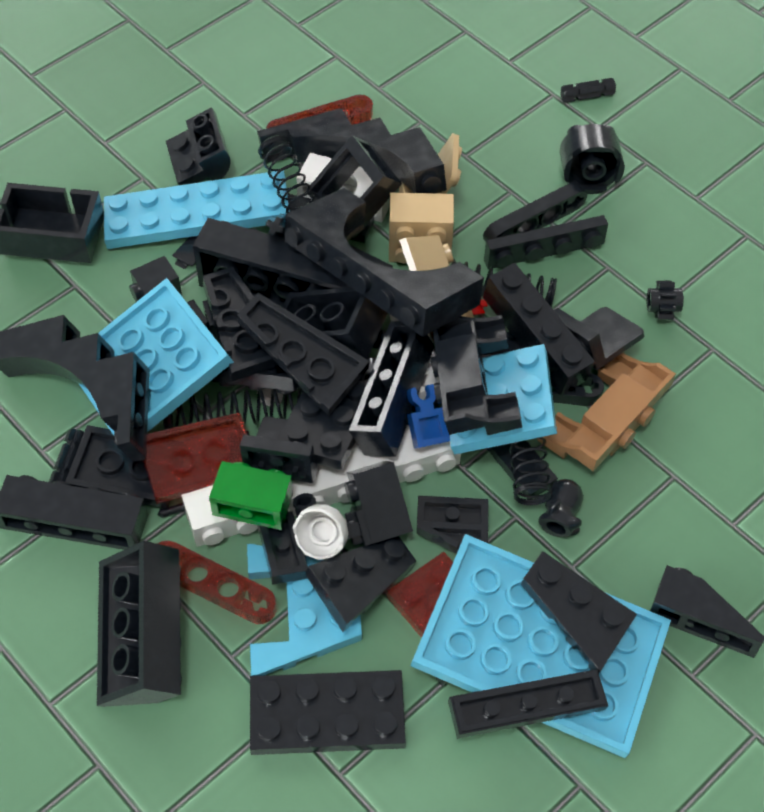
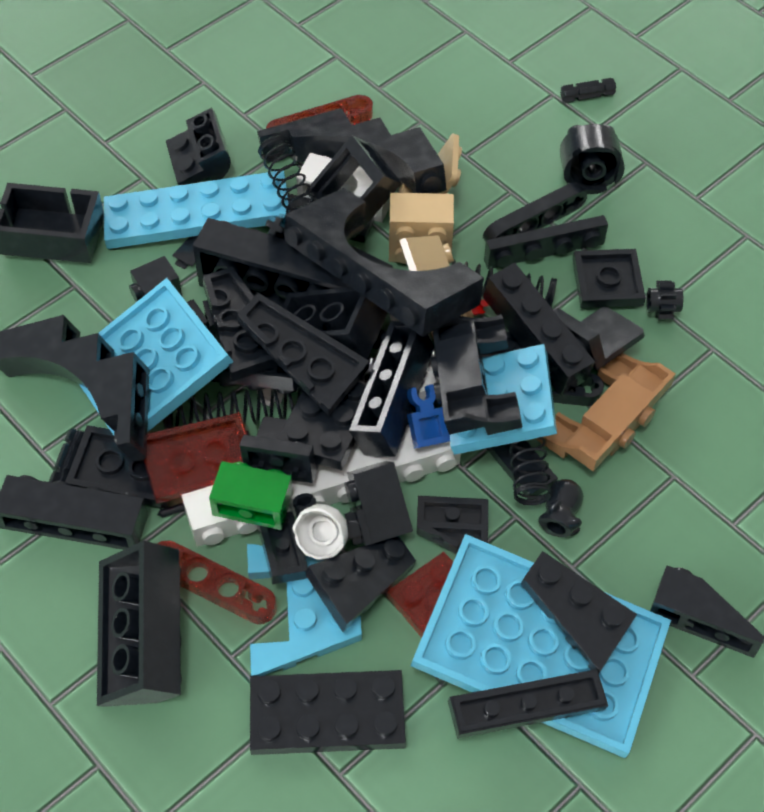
none -> black plate [572,249,646,308]

